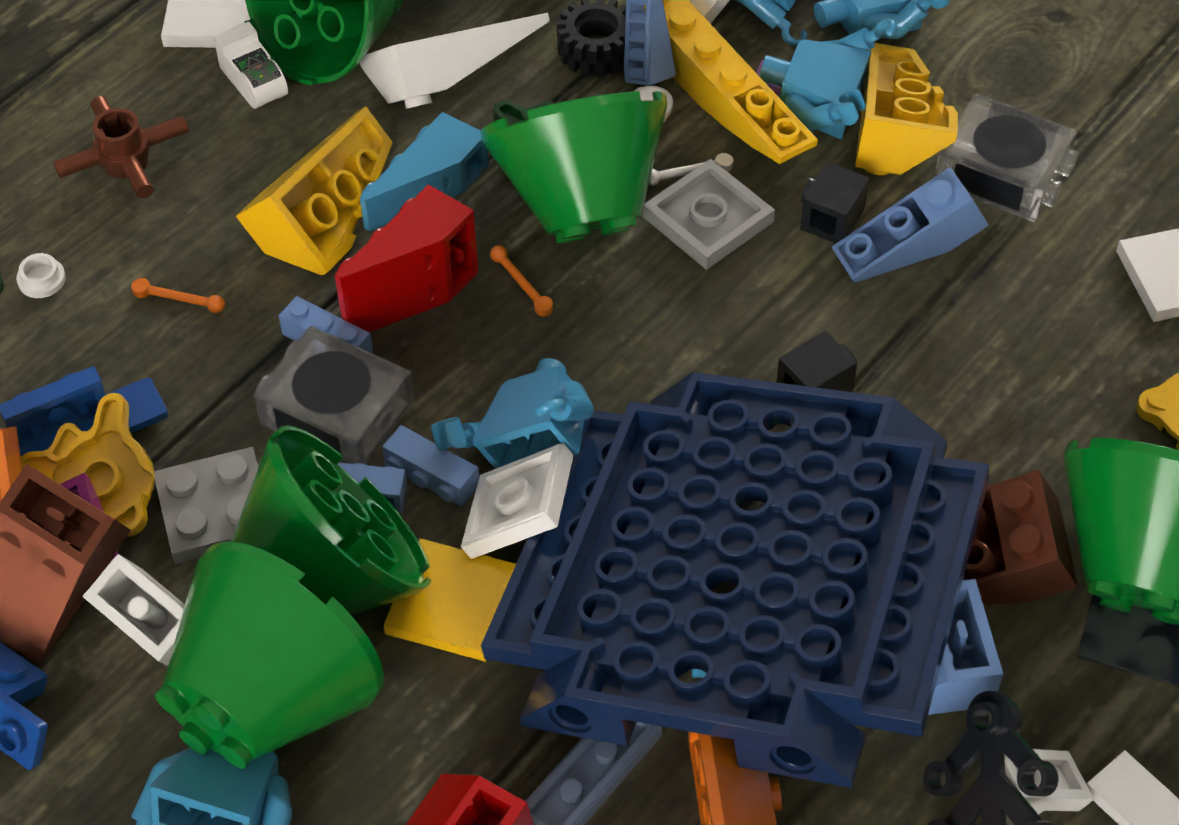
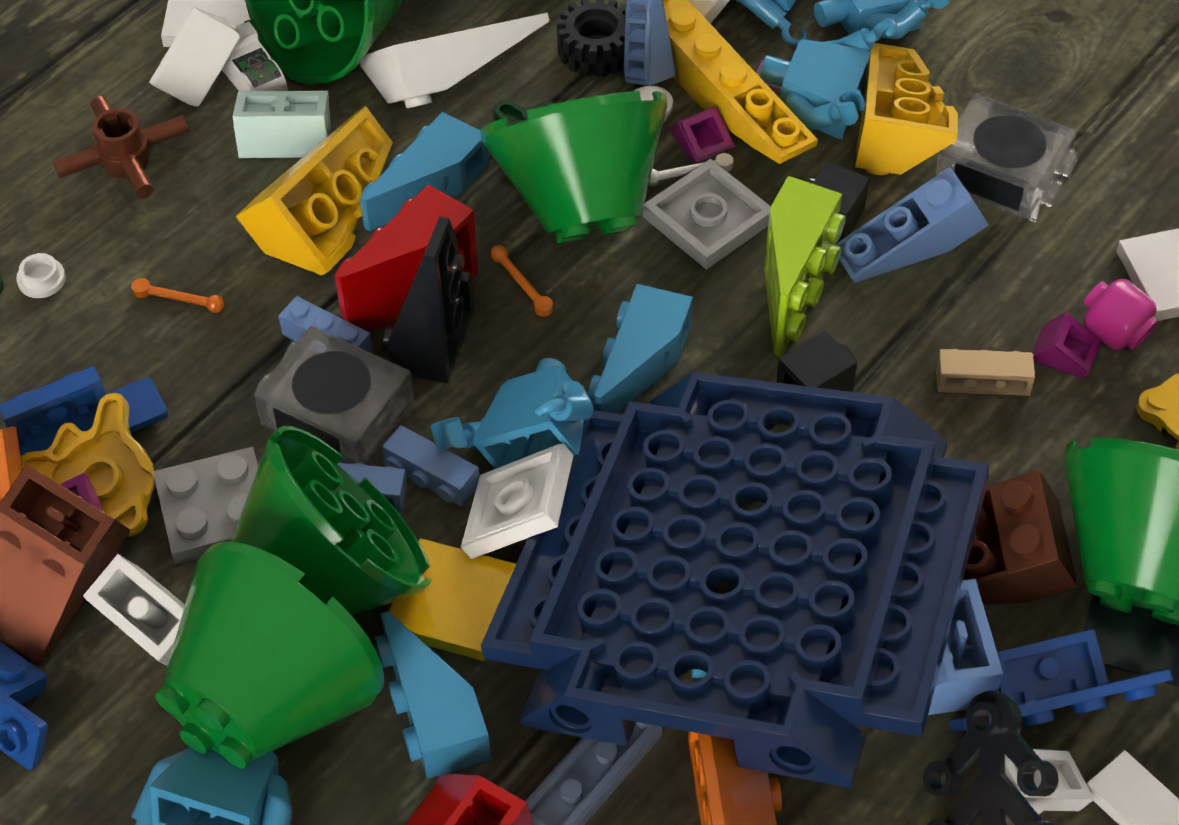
none -> white slope [149,7,241,107]
none -> light aqua hinge [233,91,331,158]
none -> dark azure slope [375,612,491,779]
none -> black wedge [383,216,474,384]
none -> dark azure slope [588,284,693,414]
none -> magenta slope [670,106,735,164]
none -> lime slope [764,176,846,357]
none -> tan piece [936,349,1035,396]
none -> blue bracket [949,629,1173,732]
none -> magenta slope [1032,312,1102,379]
none -> dark pink head [1083,279,1159,351]

